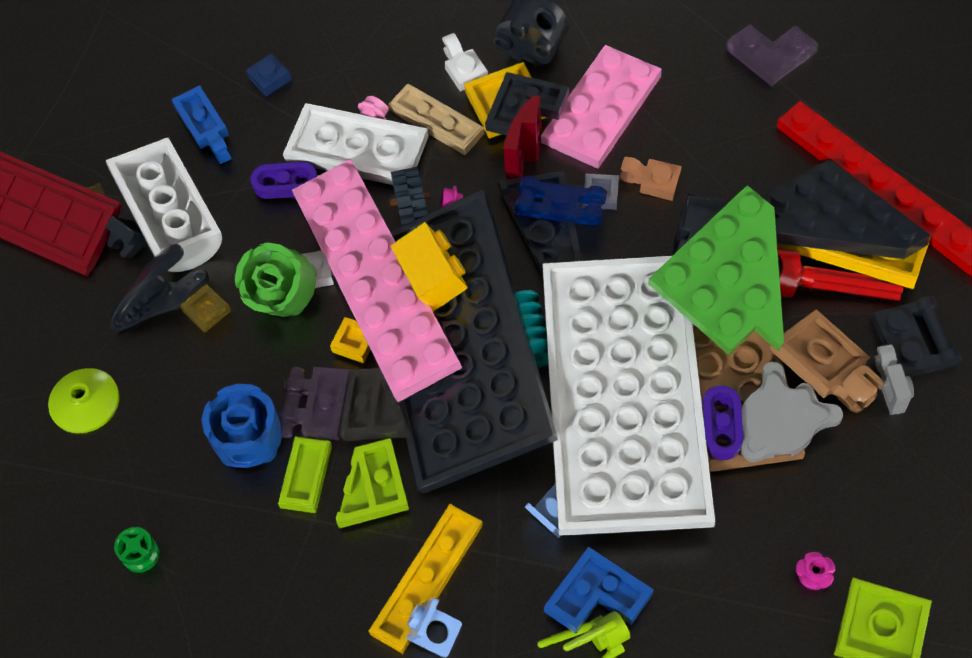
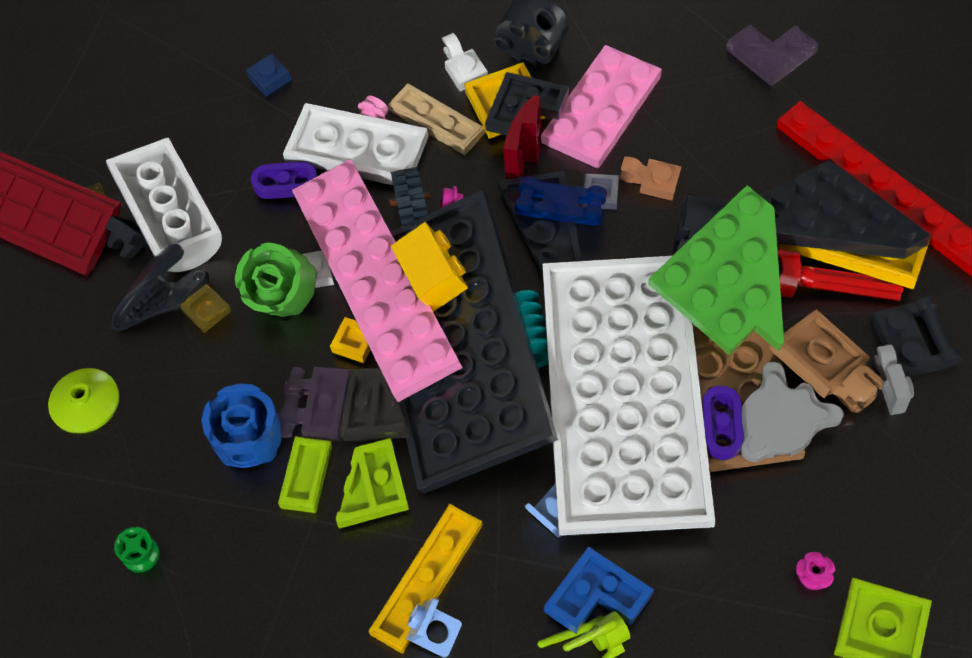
blue plate [171,85,232,164] -> none

